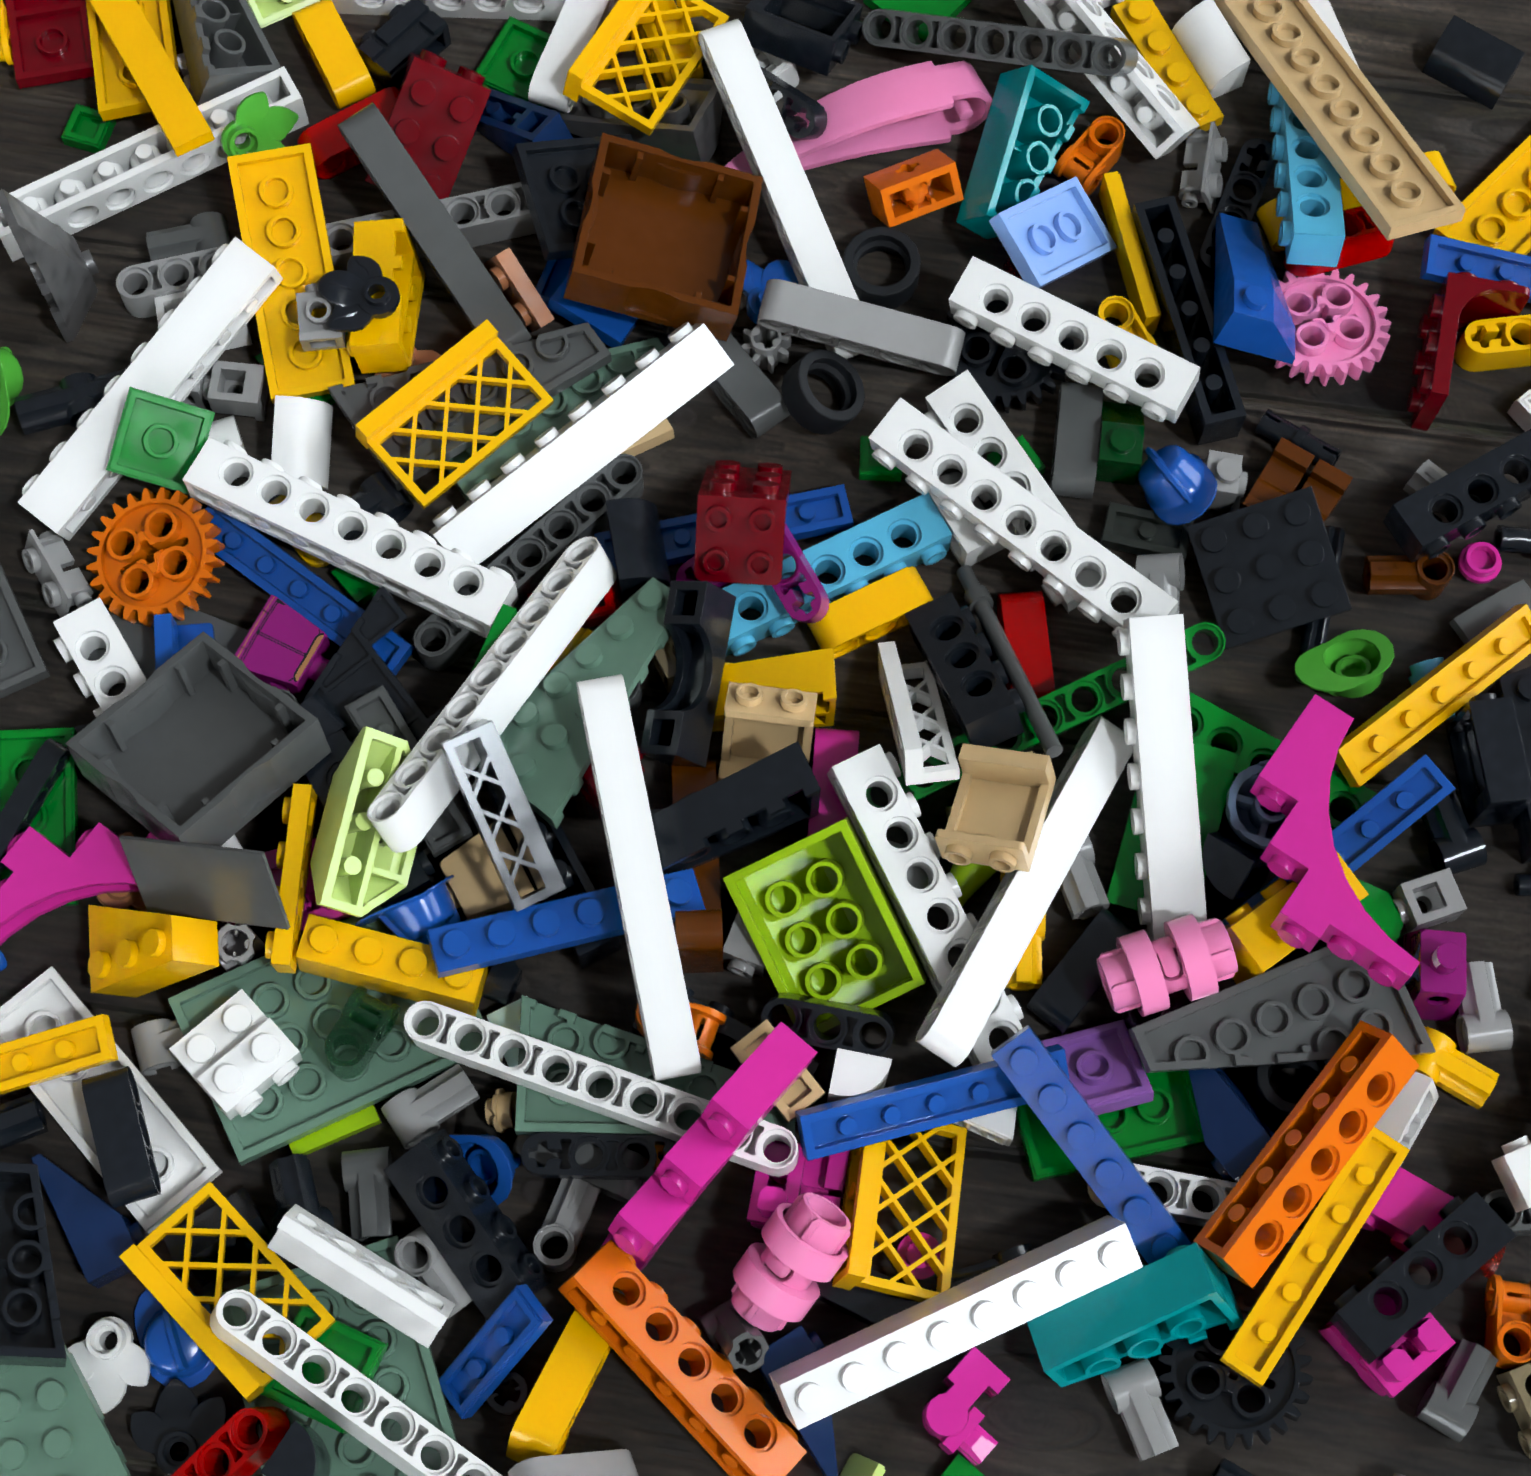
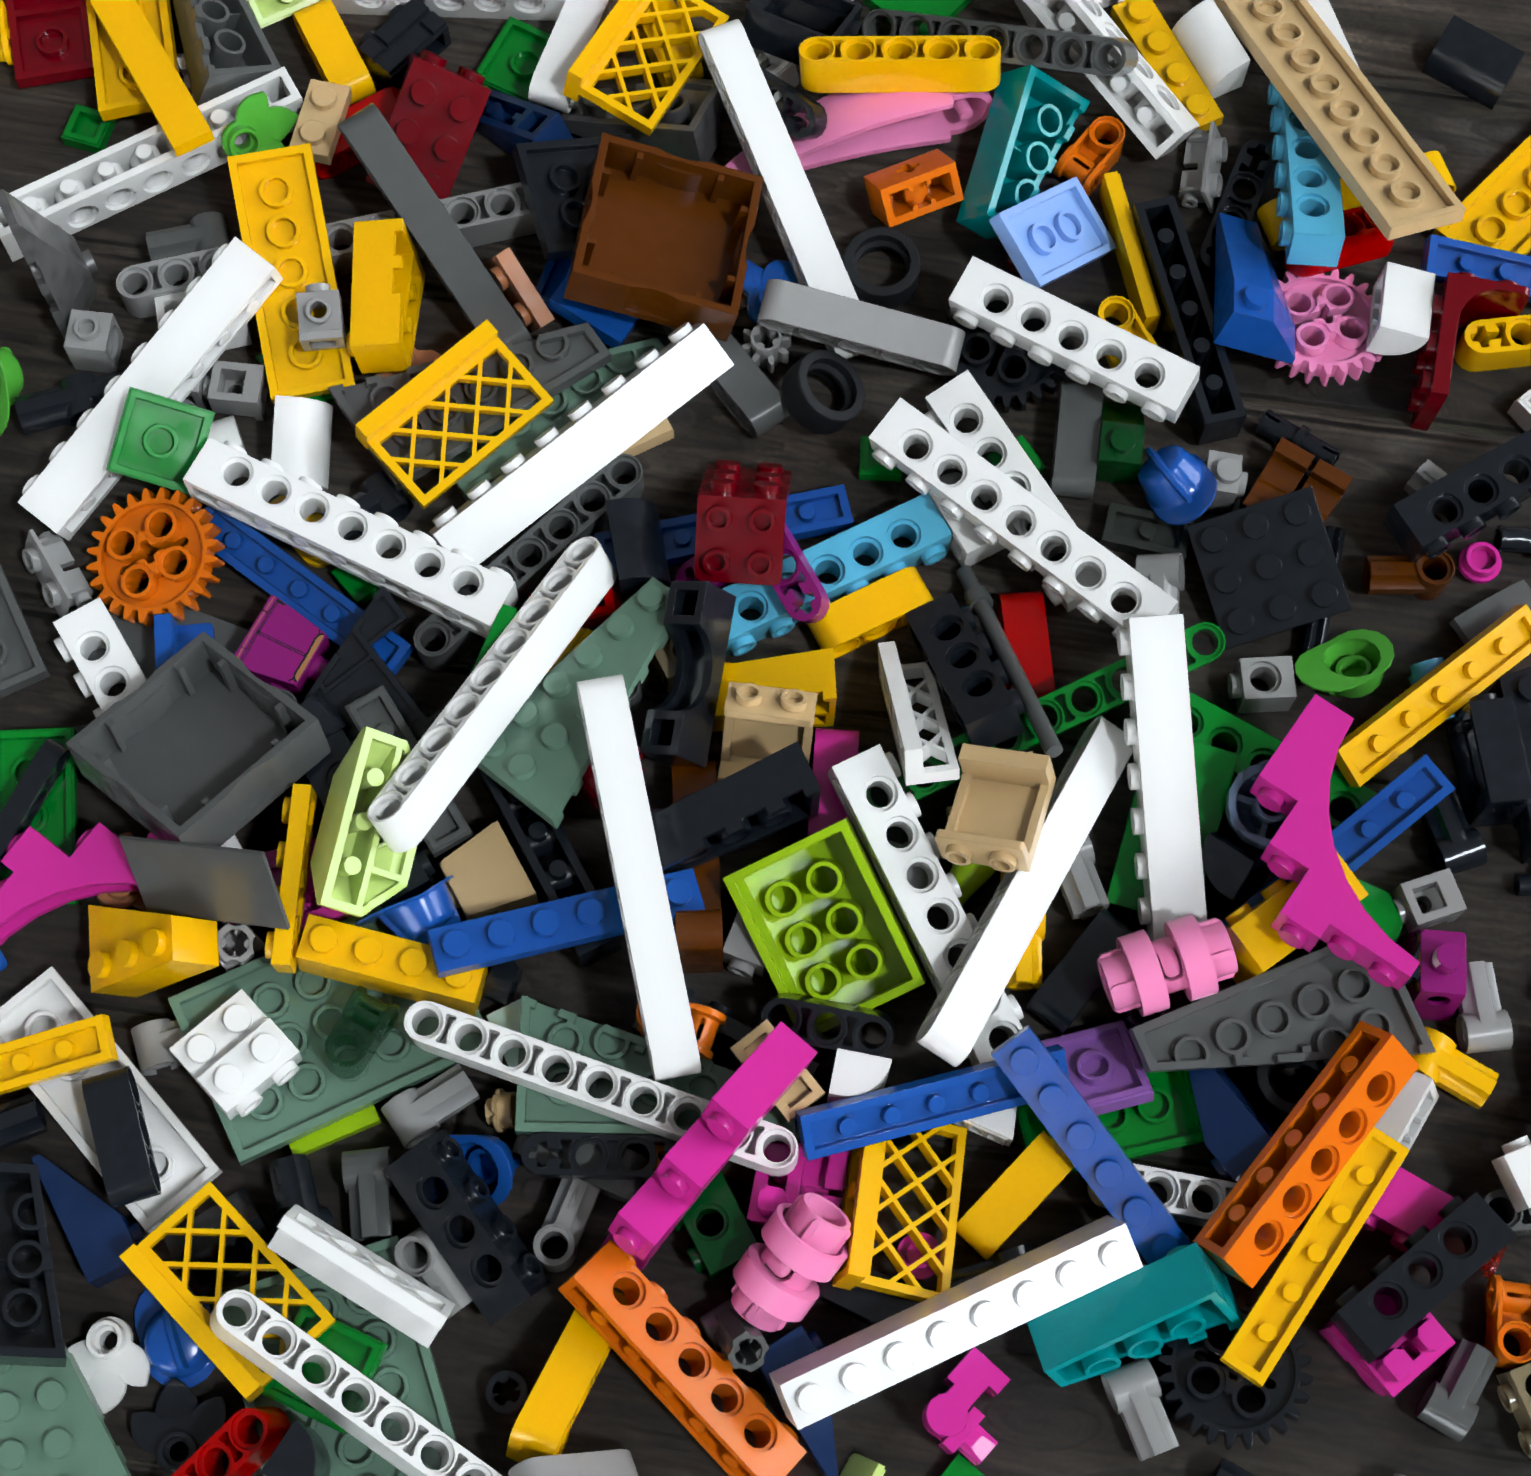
black plate [315,256,400,332] -> none
blue tile [439,1284,553,1419] -> none
fence [440,719,566,912] -> none
none -> light grey brick [63,309,124,373]
none -> tan plate [289,79,353,165]
none -> dark green brick [675,1170,757,1280]
none -> yellow beam [799,35,1001,93]
none -> yellow beam [956,1131,1075,1261]
none -> light grey brick [1227,656,1297,713]
none -> white brick [1366,261,1436,356]

